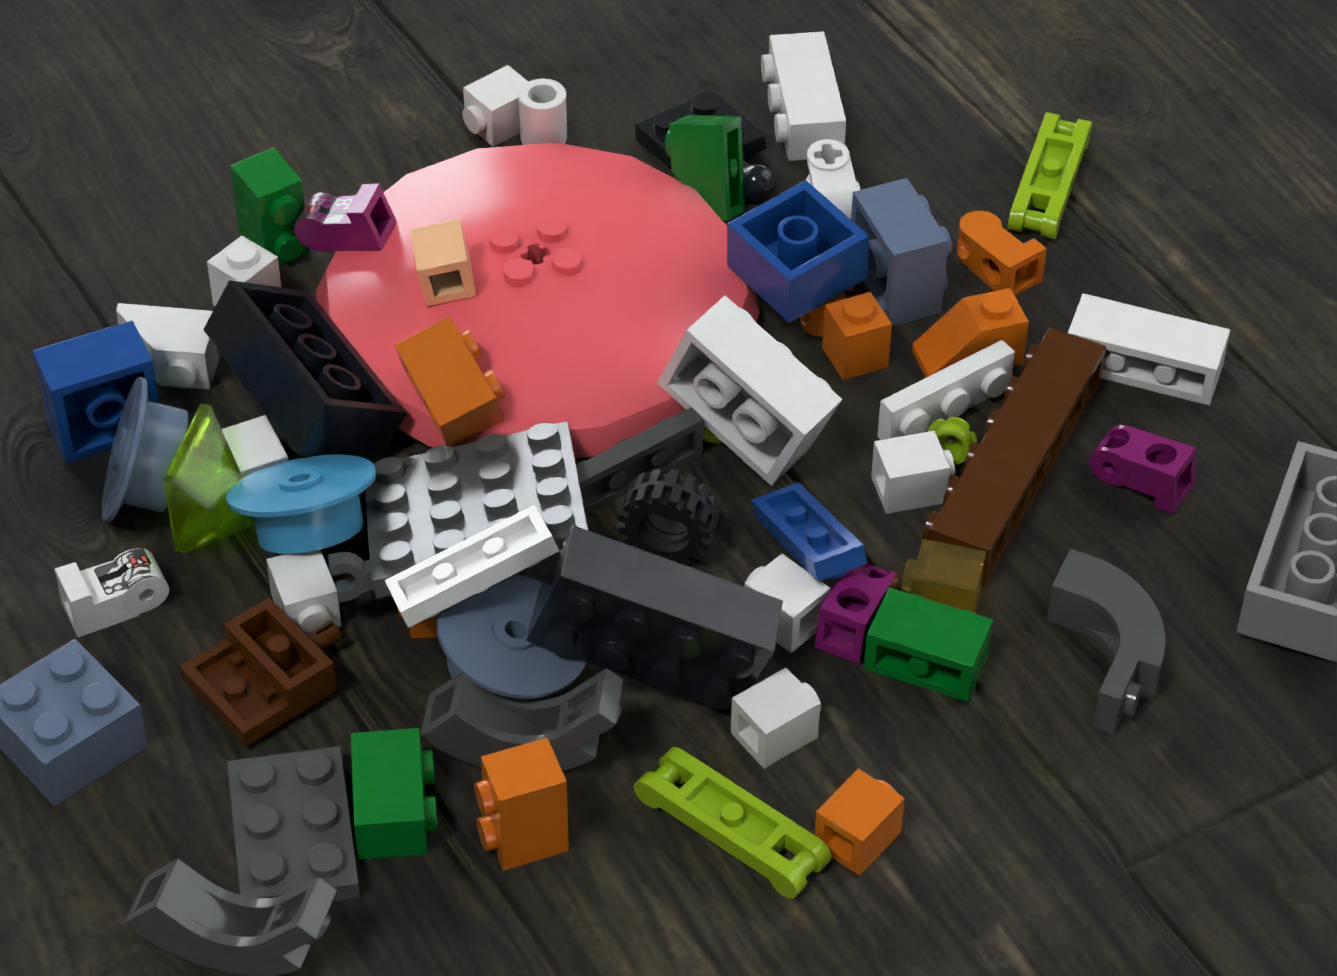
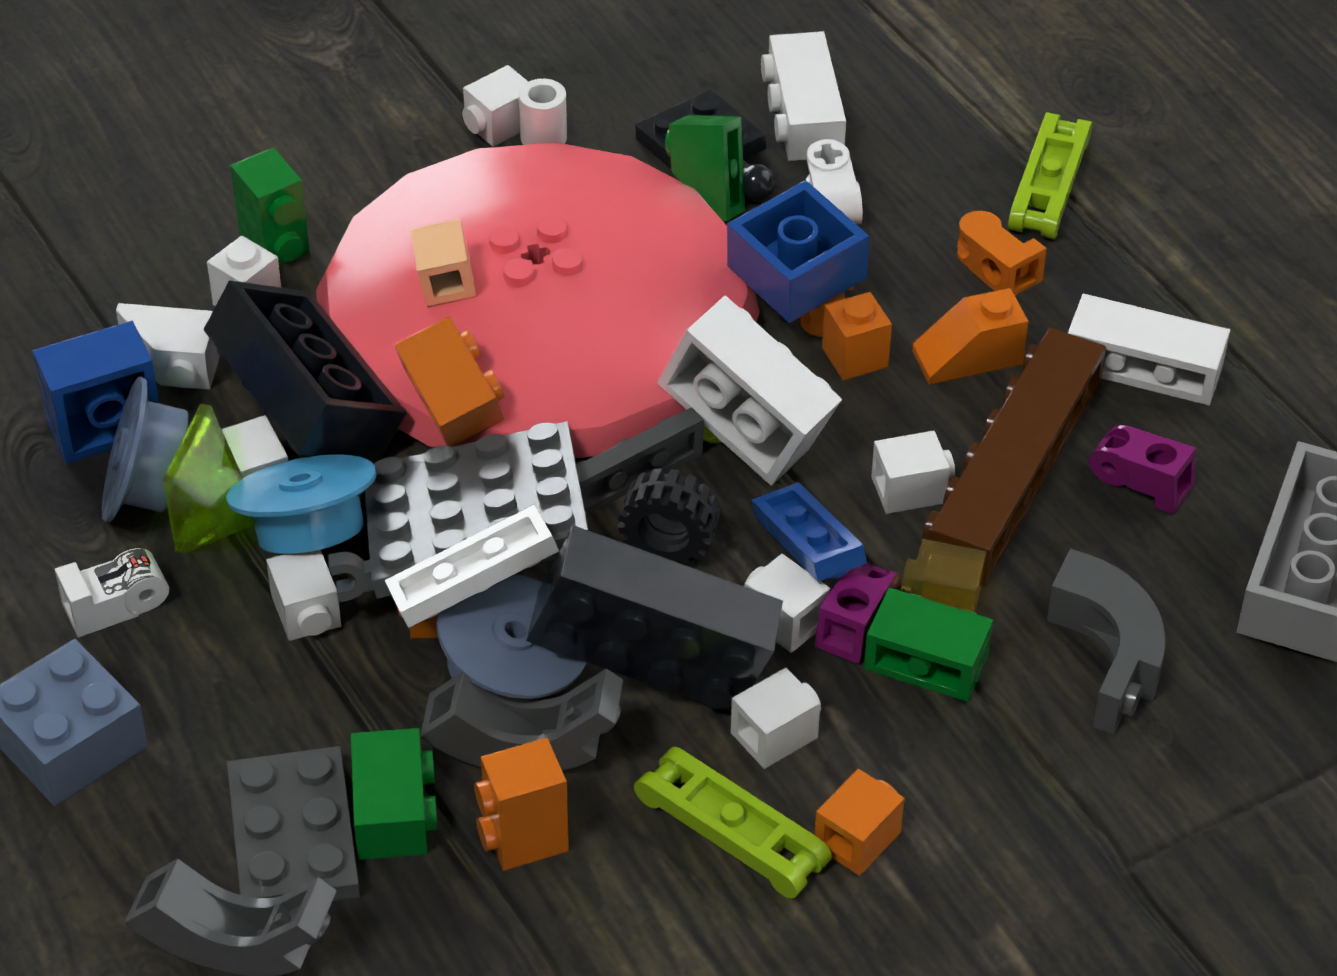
reddish brown plate [179,597,342,747] -> none
magenta leg [294,183,397,251] -> none
sand blue brick [851,178,952,327] -> none
white plate [877,340,1015,440] -> none
lime plate [927,417,977,465] -> none

